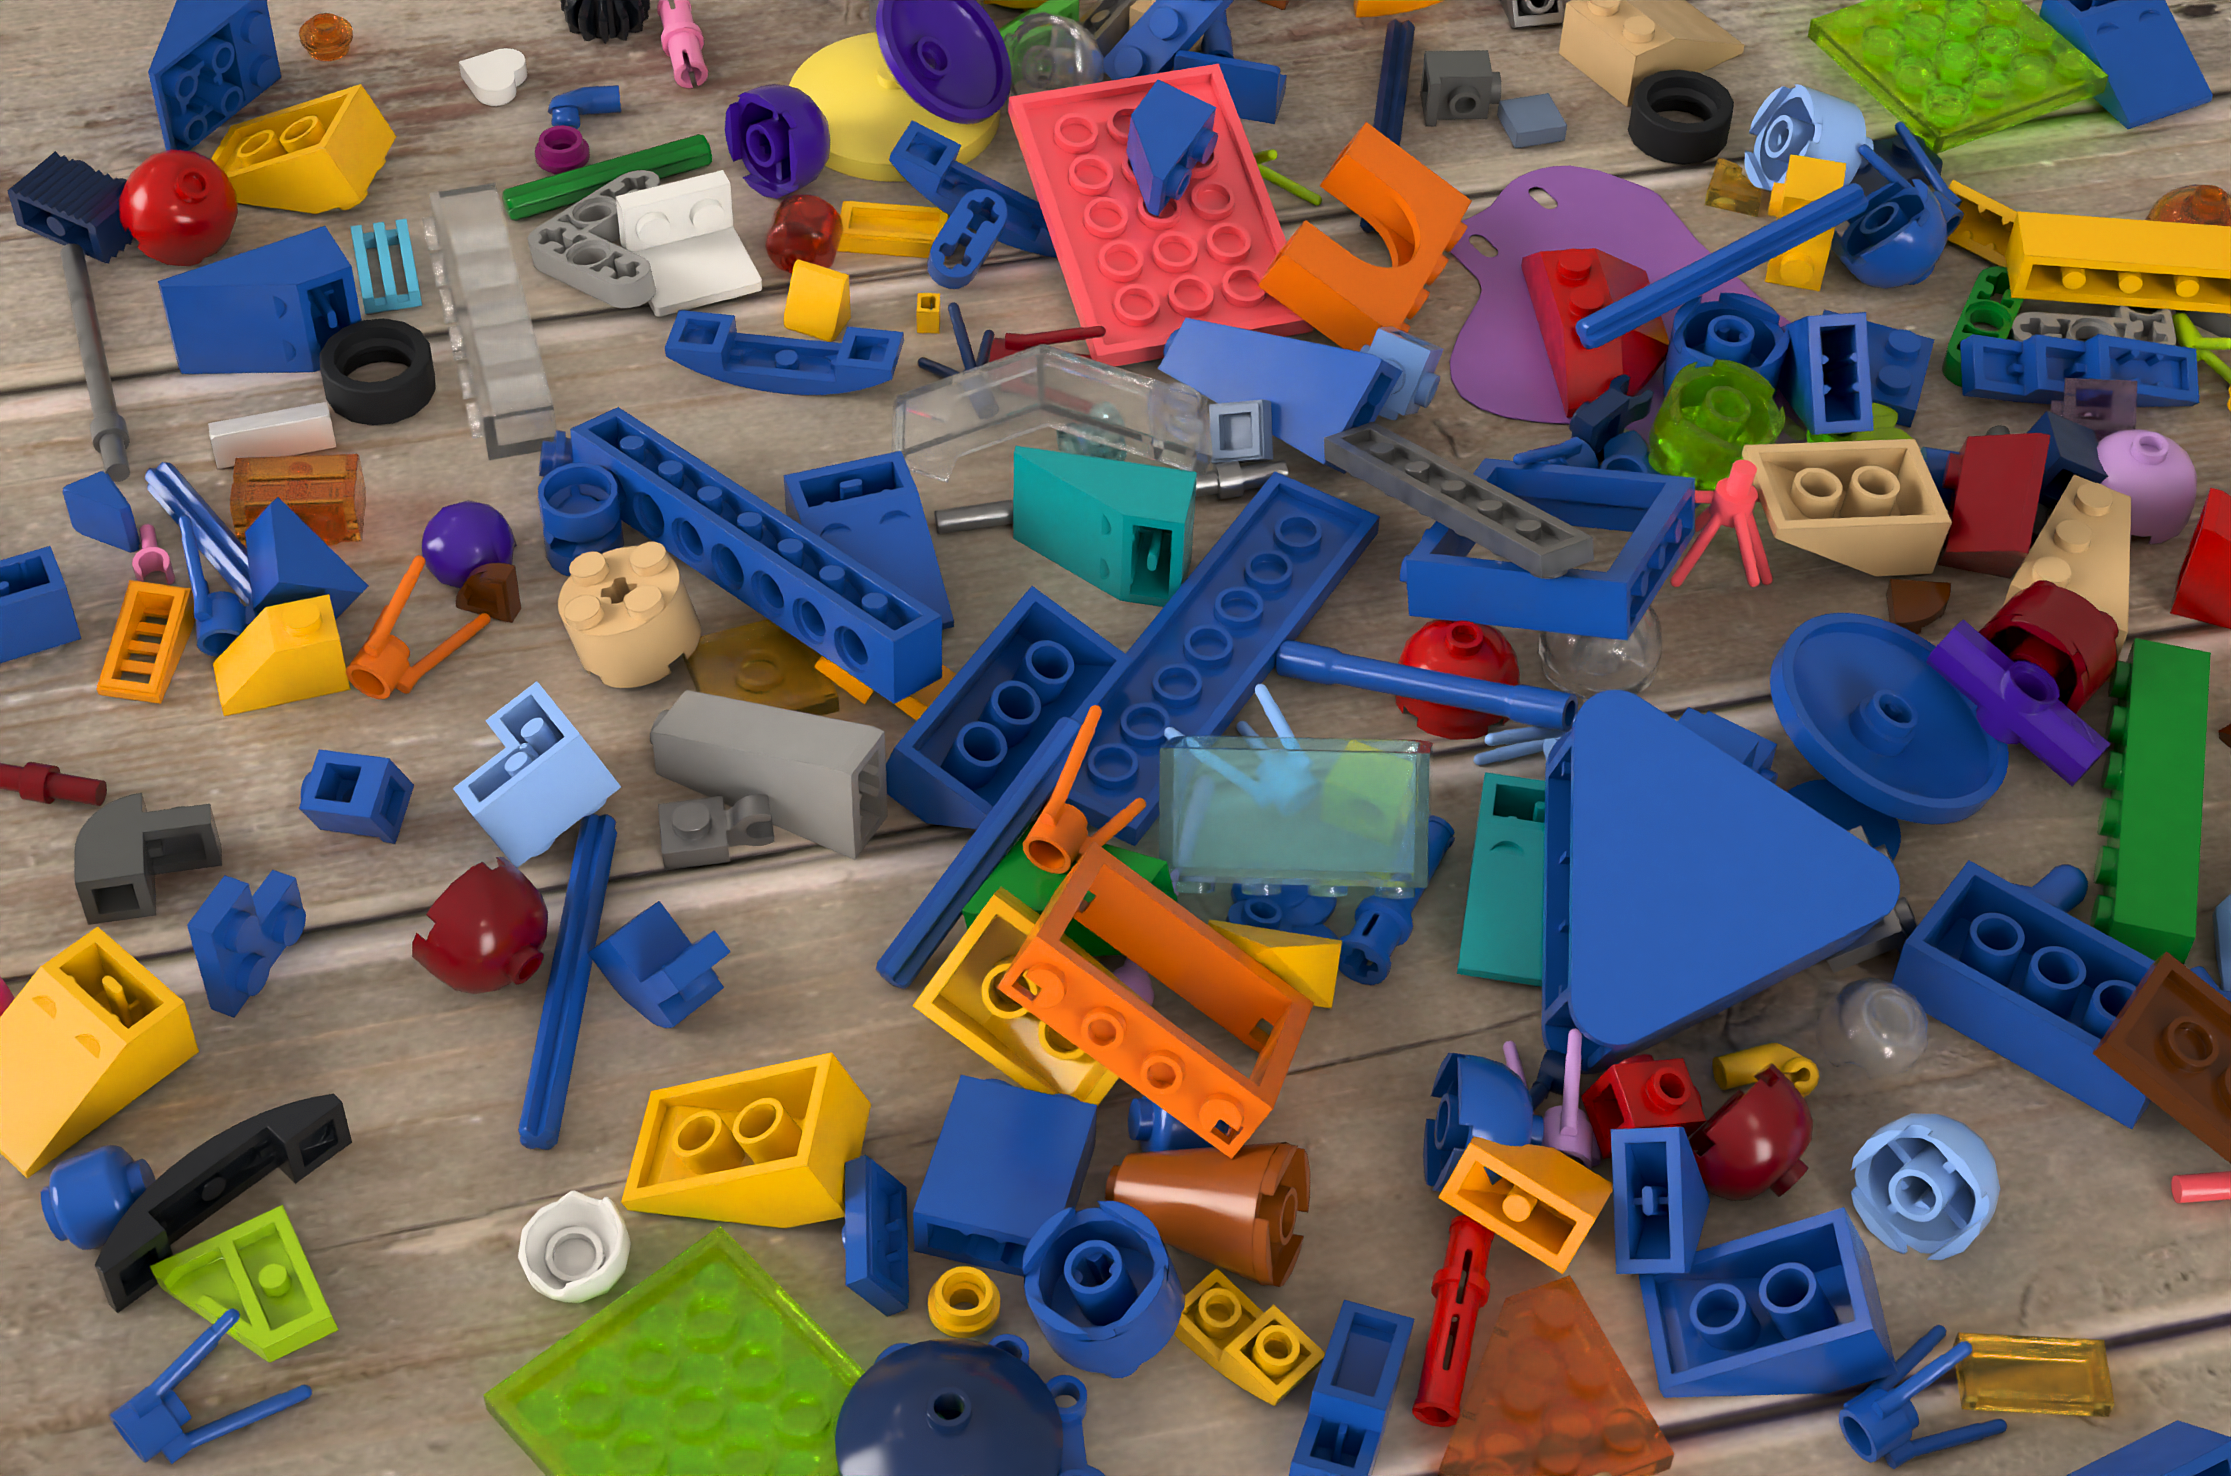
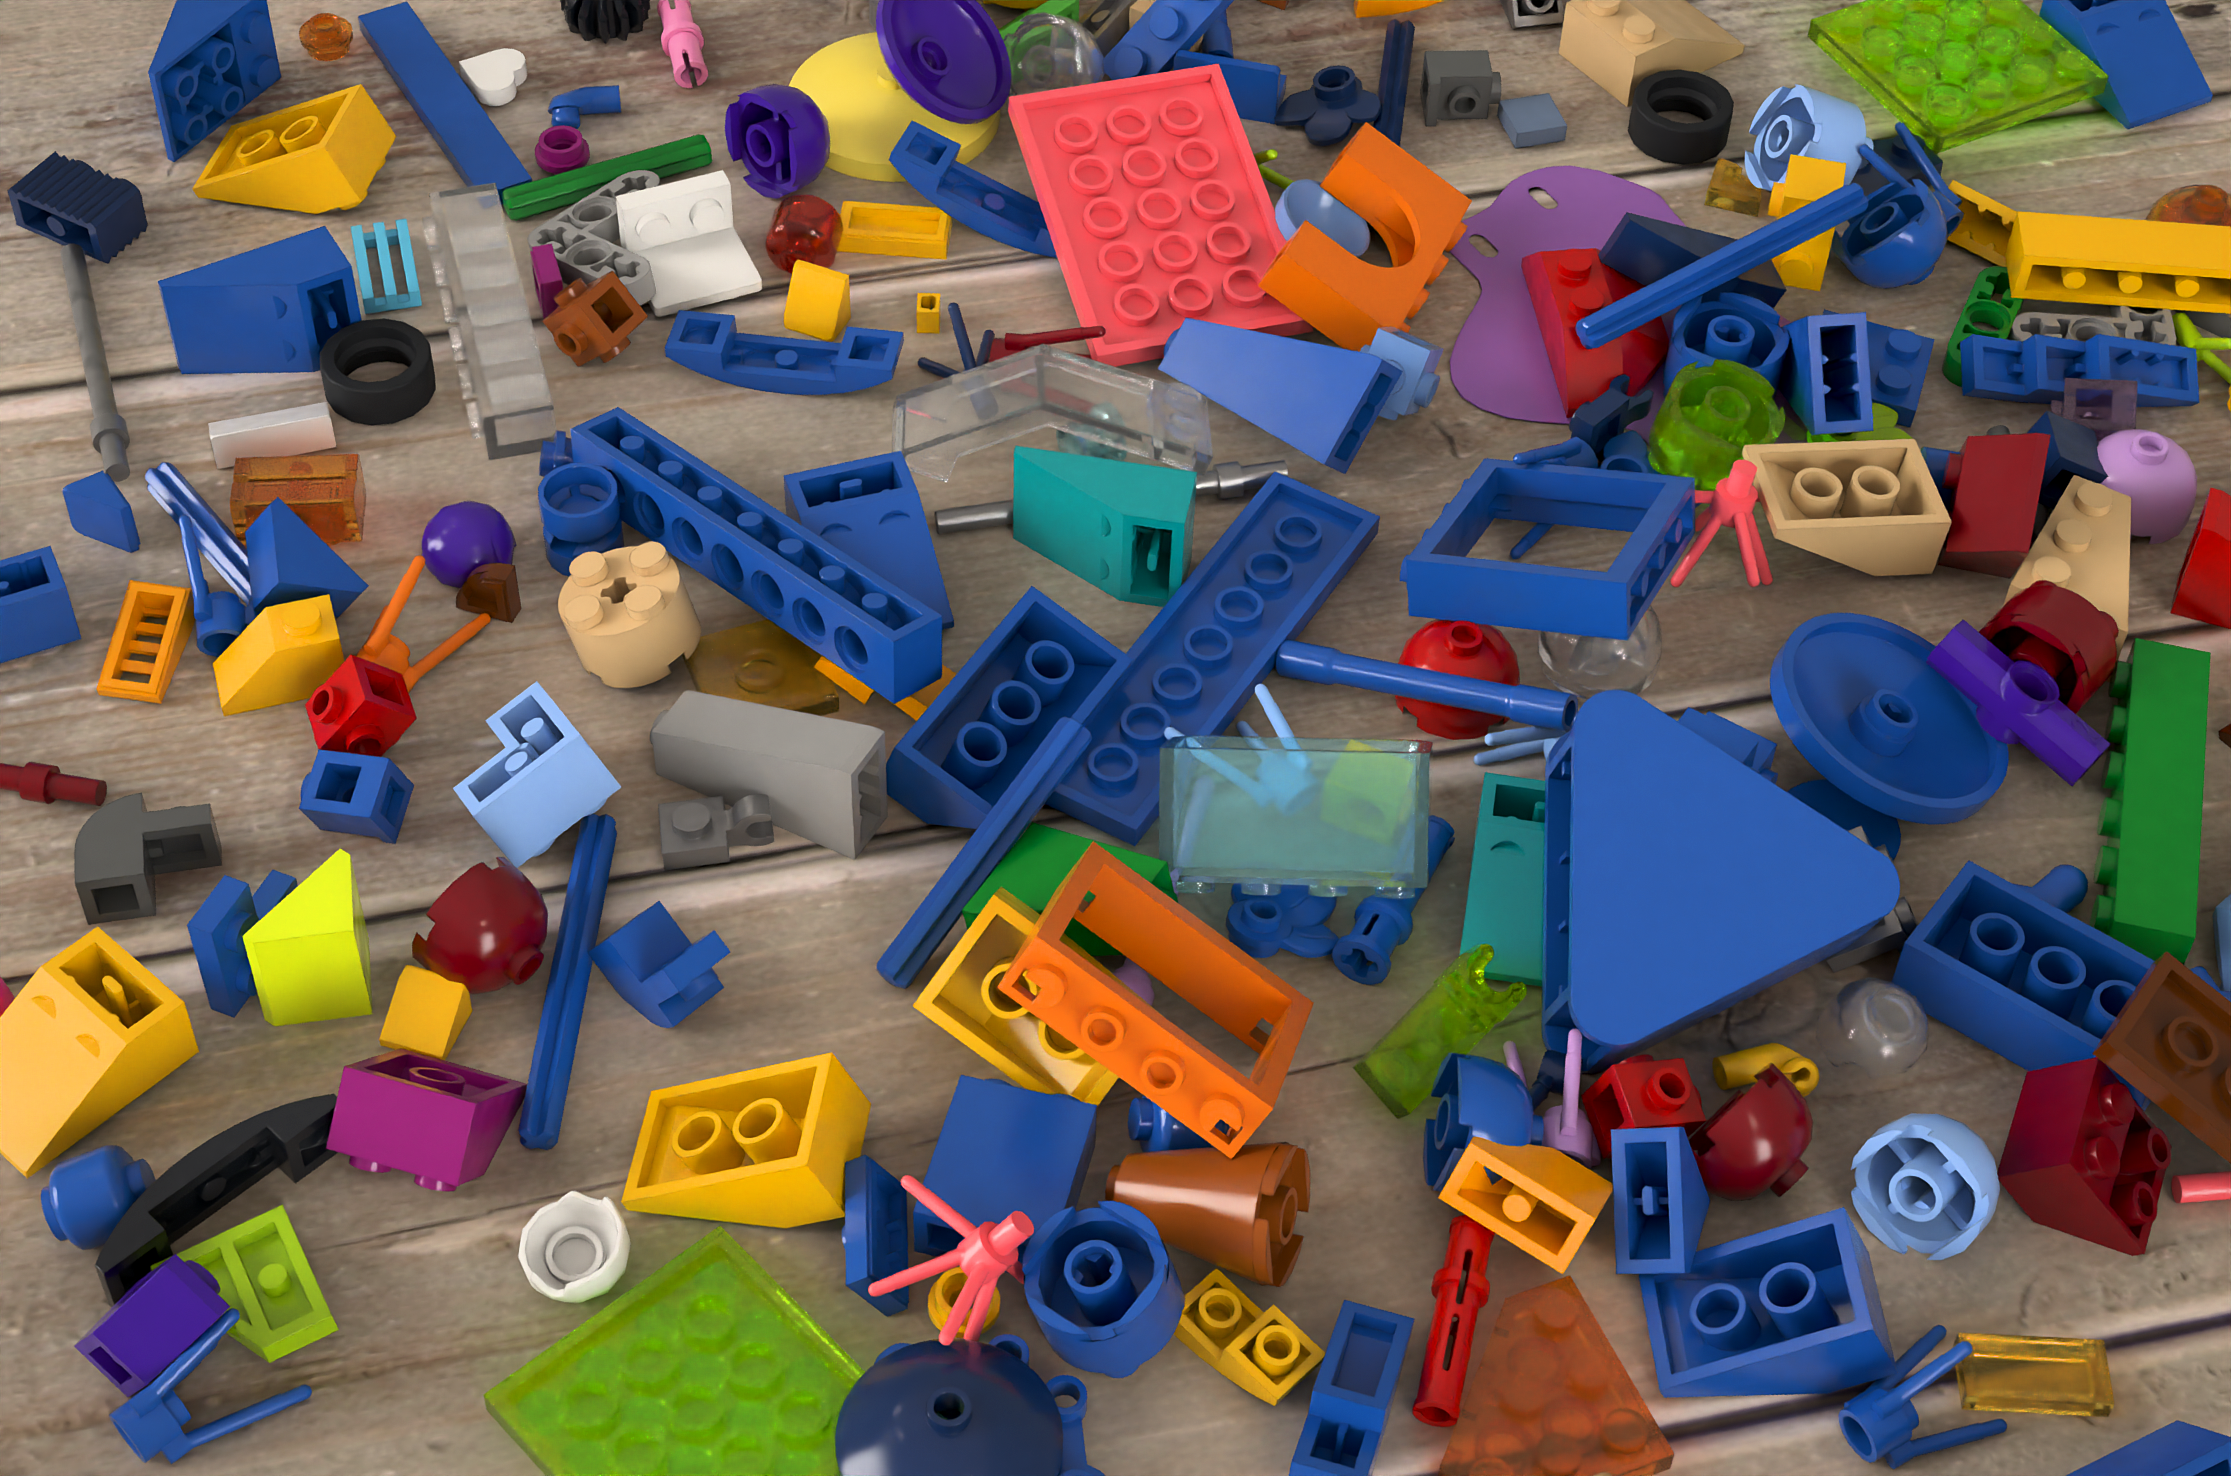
red cylinder [118,149,238,267] -> none
bright pink hand [132,524,175,585] -> none
blue beam [927,189,1008,289] -> none
orange plant [1023,705,1146,874] -> none
blue slope [1126,80,1218,217] -> none
yellow slope [1208,919,1342,1009] -> none
sand blue tile [1209,399,1273,464] -> none
flat silver plate [1324,422,1594,579] -> none
reddish brown tile [1886,579,1951,634] -> none
none -> dark purple slope [74,1254,230,1397]
none -> neon yellow slope [242,849,373,1026]
none -> red brick [305,654,417,757]
none -> magenta slope [326,1048,527,1192]
none -> blue tile [358,1,532,210]
none -> yellow slope [379,965,472,1060]
none -> magenta tile [530,243,563,320]
none -> dark orange brick [542,270,648,367]
none -> coral plant [868,1175,1034,1345]
none -> dark blue plate [1274,65,1381,147]
none -> medium blue piece [1275,179,1370,258]
none -> clear neon green plate [1353,944,1527,1119]
none -> dark blue slope [1598,212,1787,309]
none -> dark red slope [1997,1057,2172,1256]

